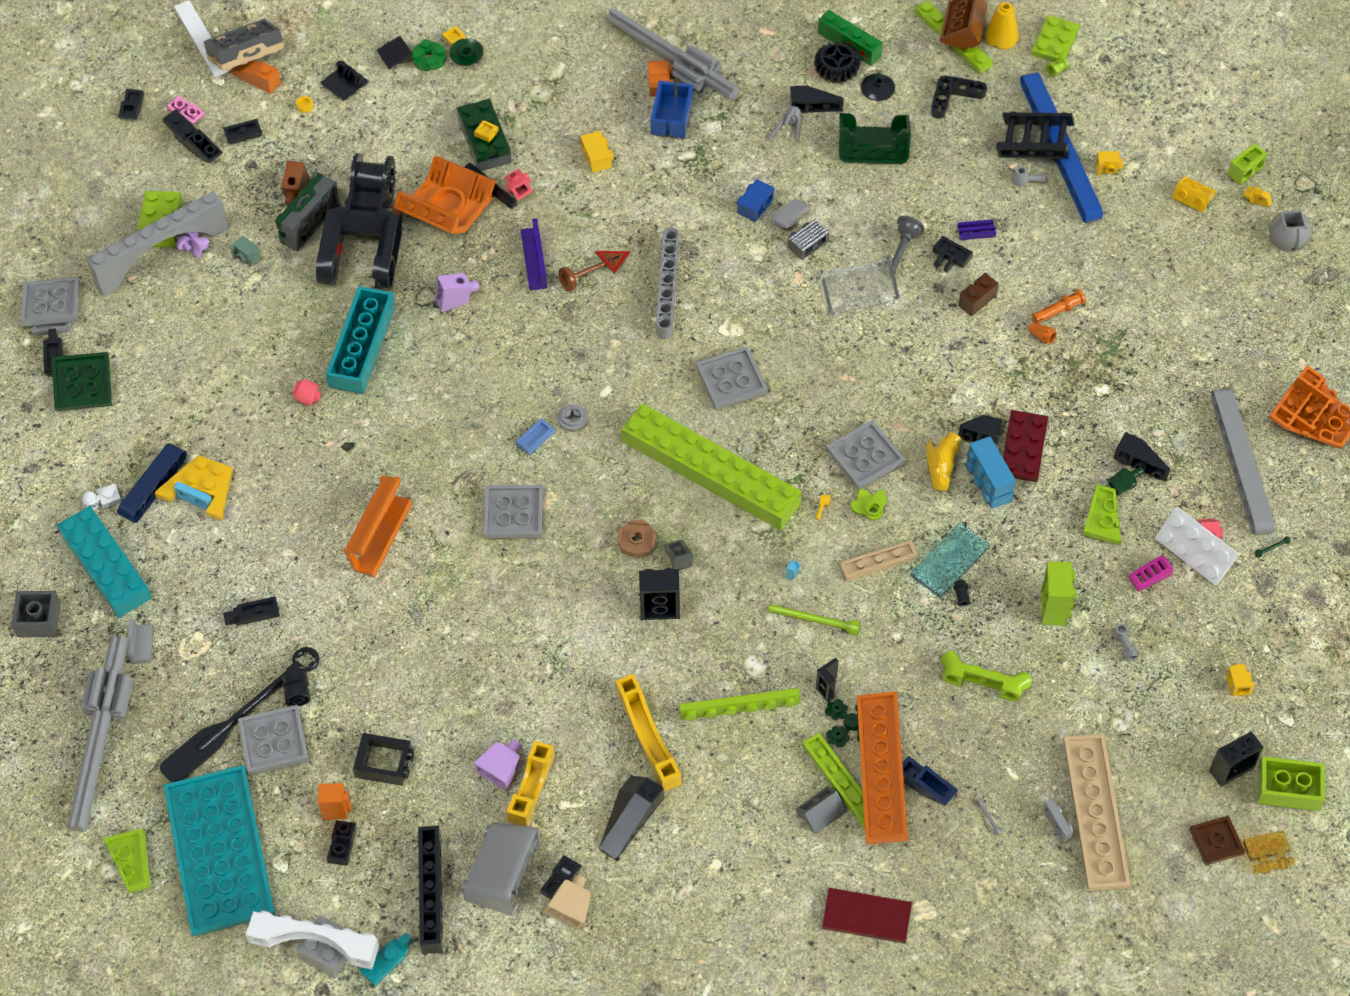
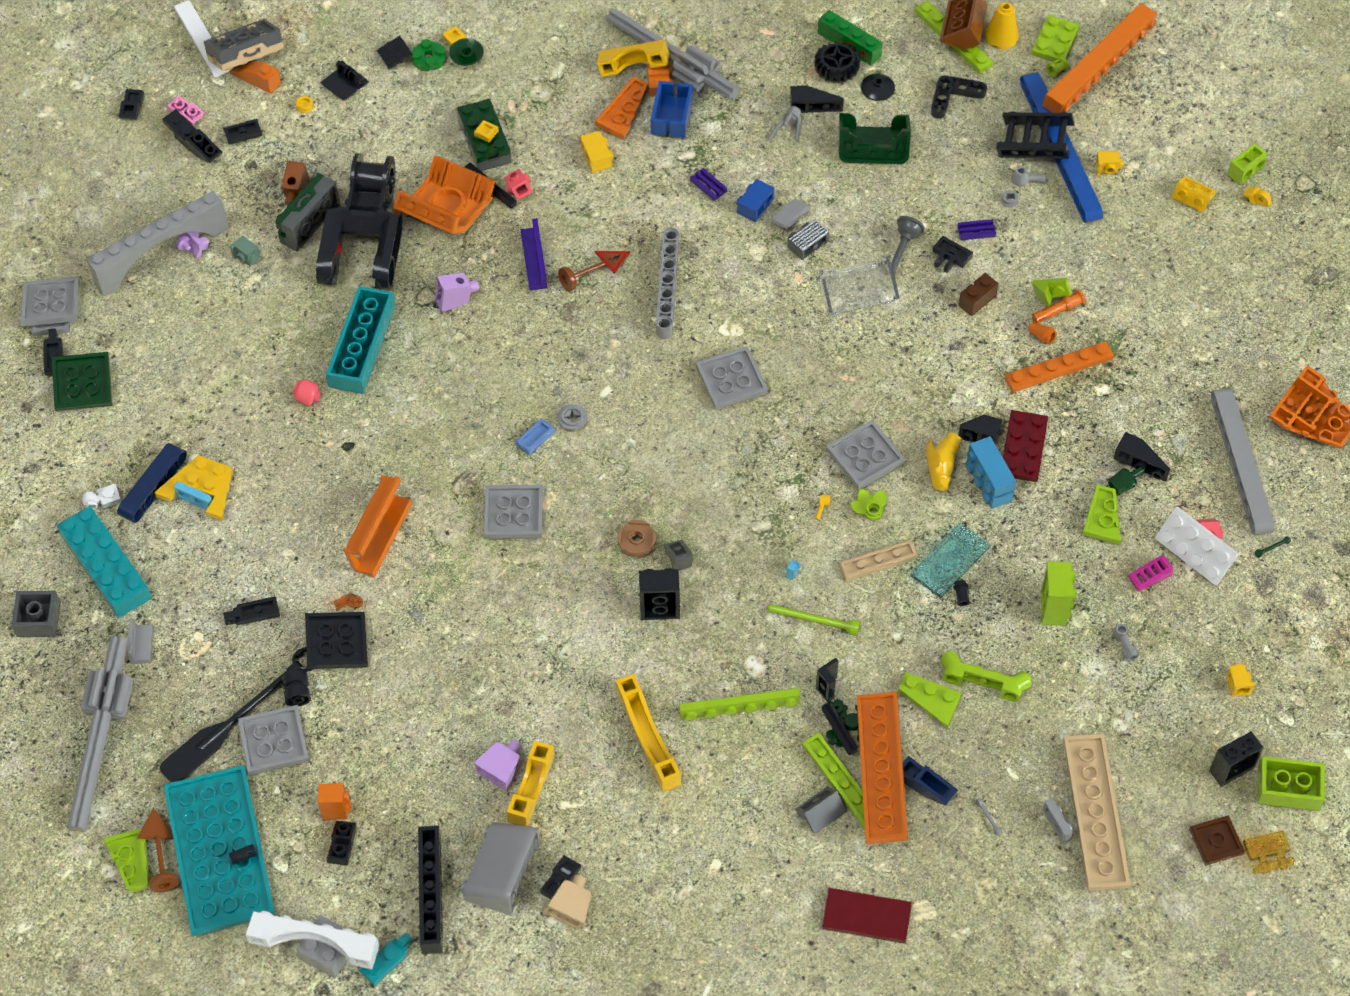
lime brick [137,191,184,248] -> none
black window [353,733,414,786] -> none
wedge [599,775,664,860] -> none
lime brick [621,403,802,531] -> none
light grey piece [1269,210,1311,252] -> none
none -> dark orange piece [137,807,179,893]
none -> black pin [229,844,257,865]
none -> black plate [305,612,368,669]
none -> clear orange arm [333,593,363,610]
none -> orange wing [595,76,648,140]
none -> yellow arch [597,39,670,77]
none -> dark purple tile [690,168,727,201]
none -> black axle [822,702,858,755]
none -> lime wing [898,672,962,729]
none -> light grey bush [1002,190,1018,208]
none -> orange plate [1005,341,1114,393]
none -> lime slope [1032,278,1072,306]
none -> orange brick [1042,3,1158,113]

